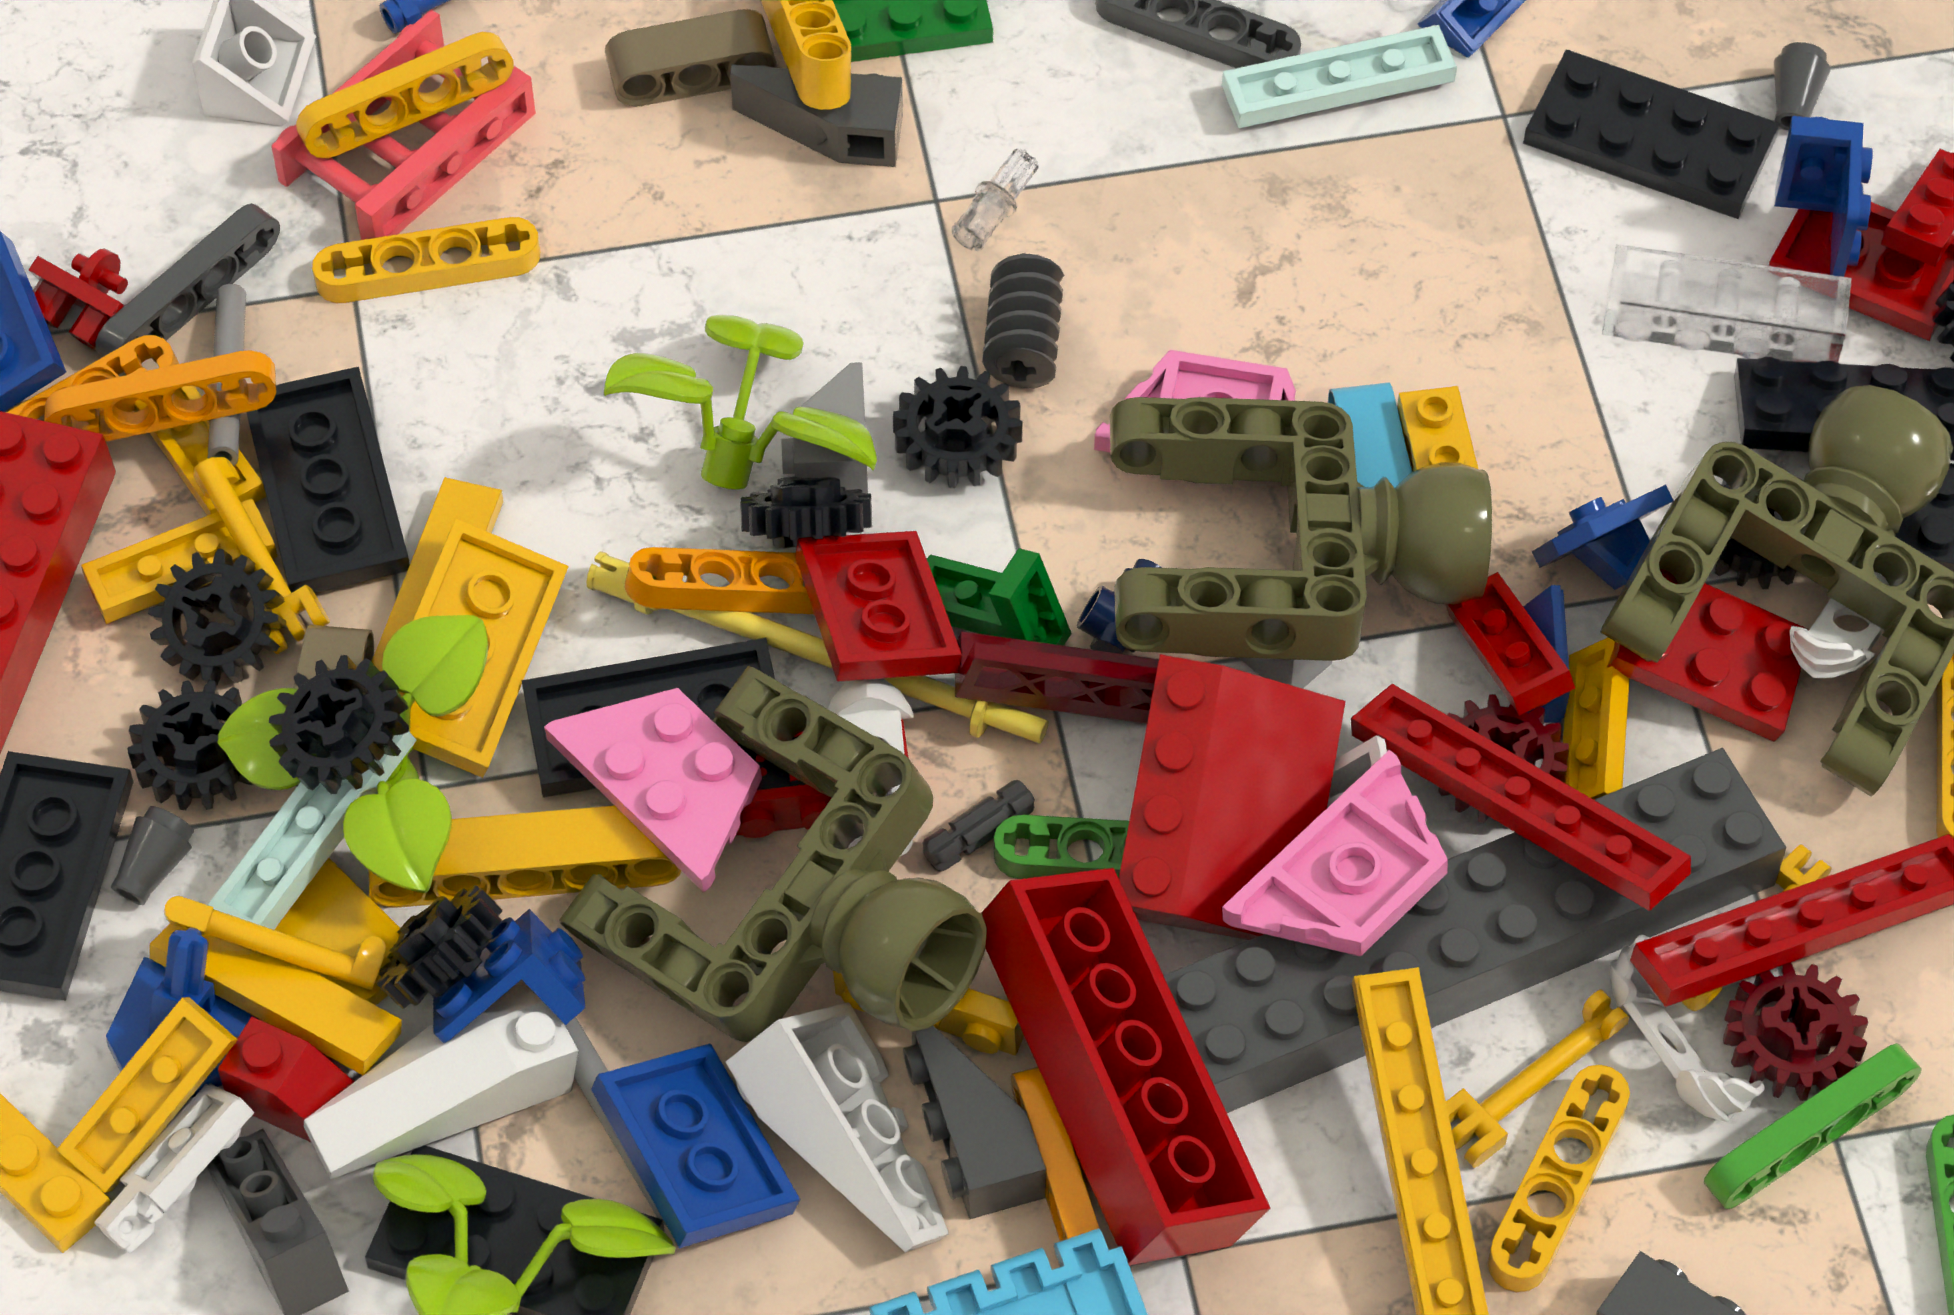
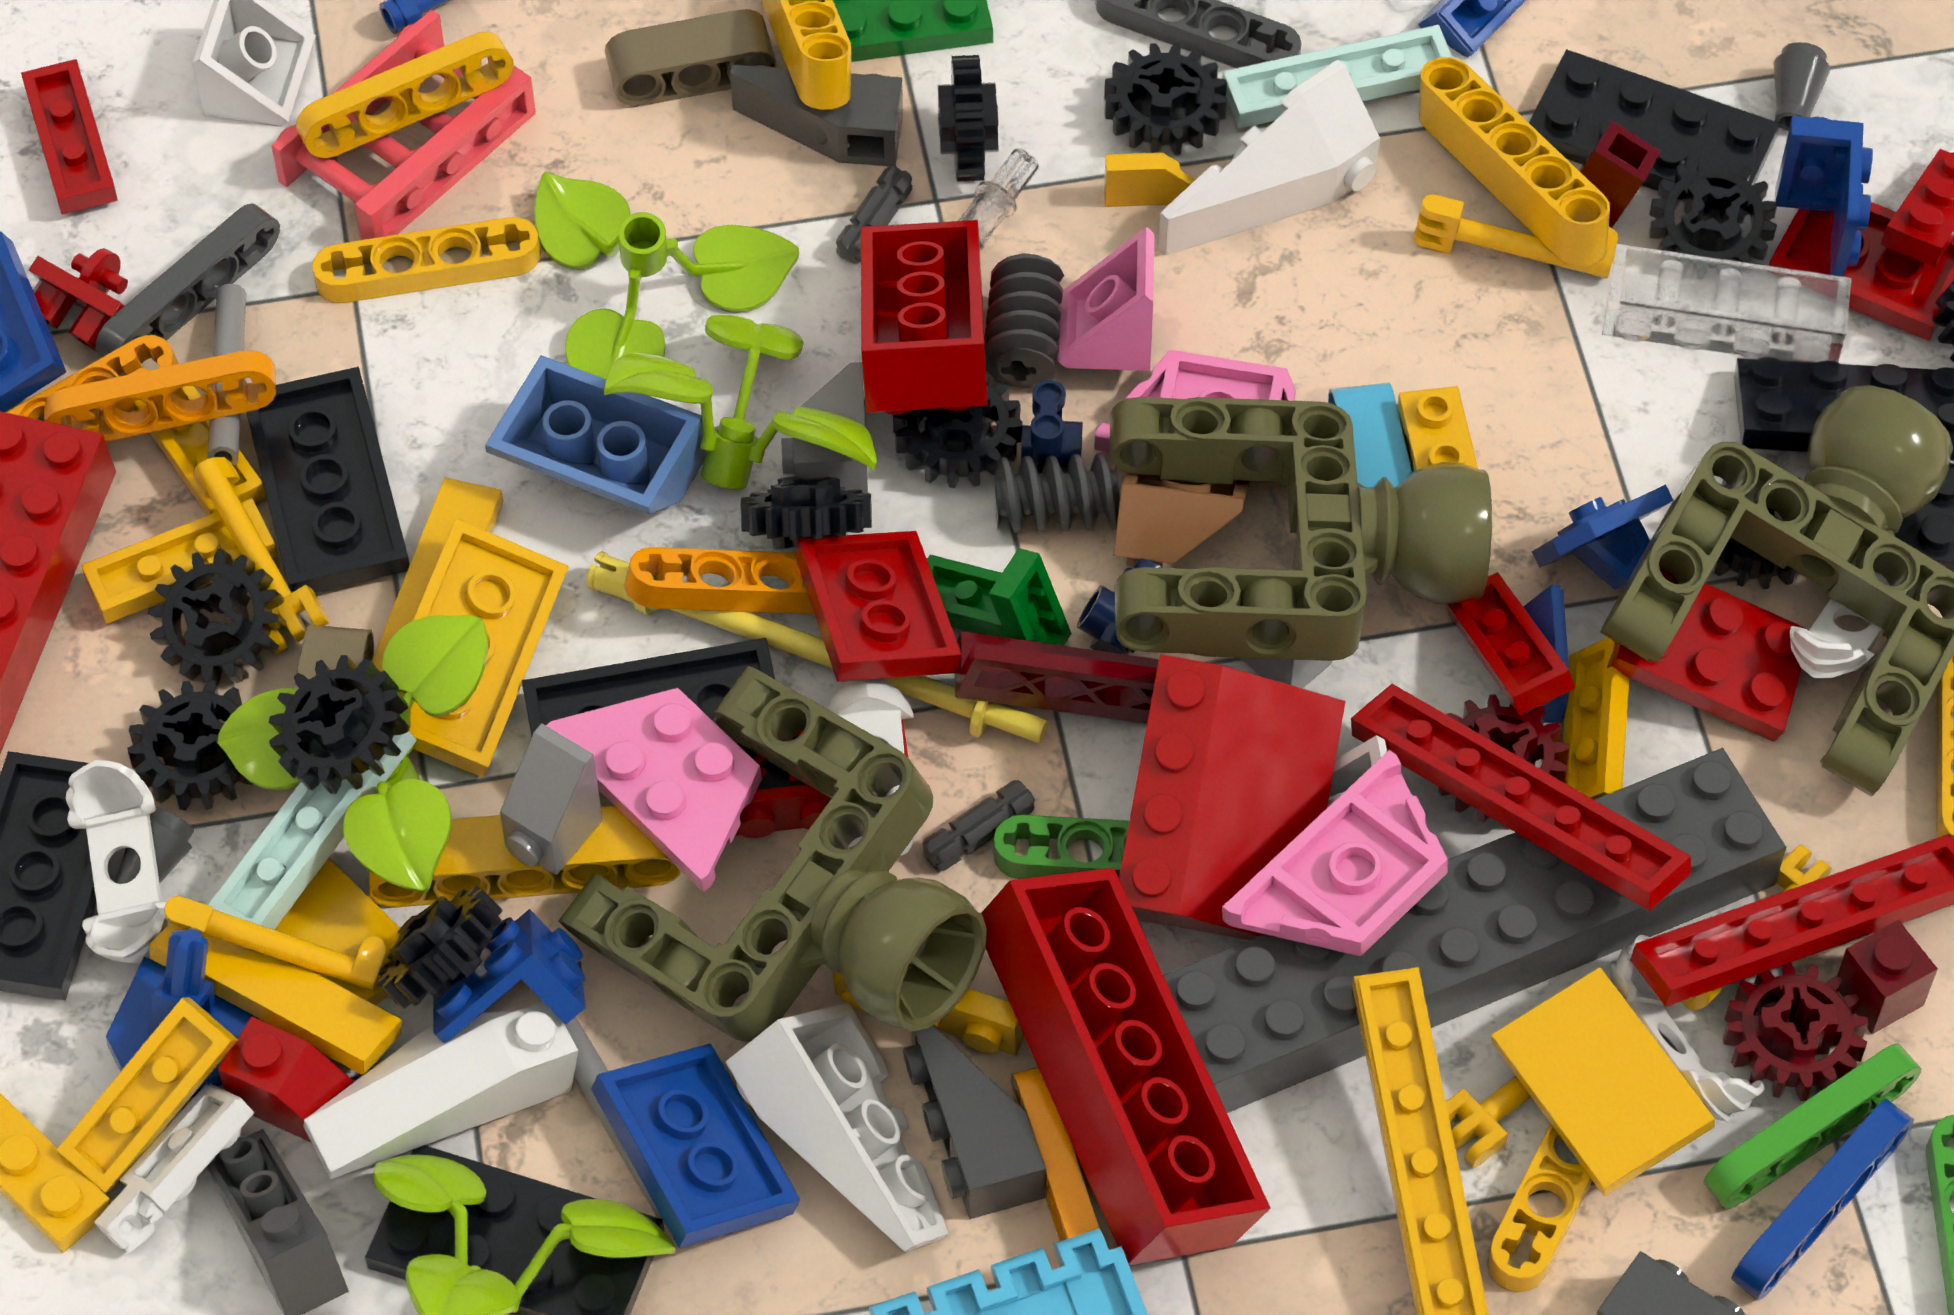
none -> red plate [21,59,118,215]
none -> white piece [66,760,168,964]
none -> medium blue slope [485,355,706,514]
none -> light grey slope [500,723,602,875]
none -> lime plant [534,172,799,379]
none -> dark grey axle [836,166,912,264]
none -> red brick [861,220,988,415]
none -> black gear [937,55,999,182]
none -> dark grey piece [995,453,1119,534]
none -> dark blue plate [1021,380,1083,473]
none -> bright pink slope [1058,227,1154,371]
none -> black gear [1104,43,1227,155]
none -> yellow tile [1104,153,1197,207]
none -> medium nougat slope [1113,473,1249,567]
none -> white wedge [1158,59,1380,255]
none -> yellow hinge [1413,194,1618,279]
none -> yellow beam [1419,57,1610,267]
none -> yellow tile [1491,967,1715,1197]
none -> dark red brick [1579,121,1661,228]
none -> black gear [1649,157,1777,283]
none -> blue beam [1731,1099,1914,1301]
none -> dark red brick [1837,920,1938,1034]

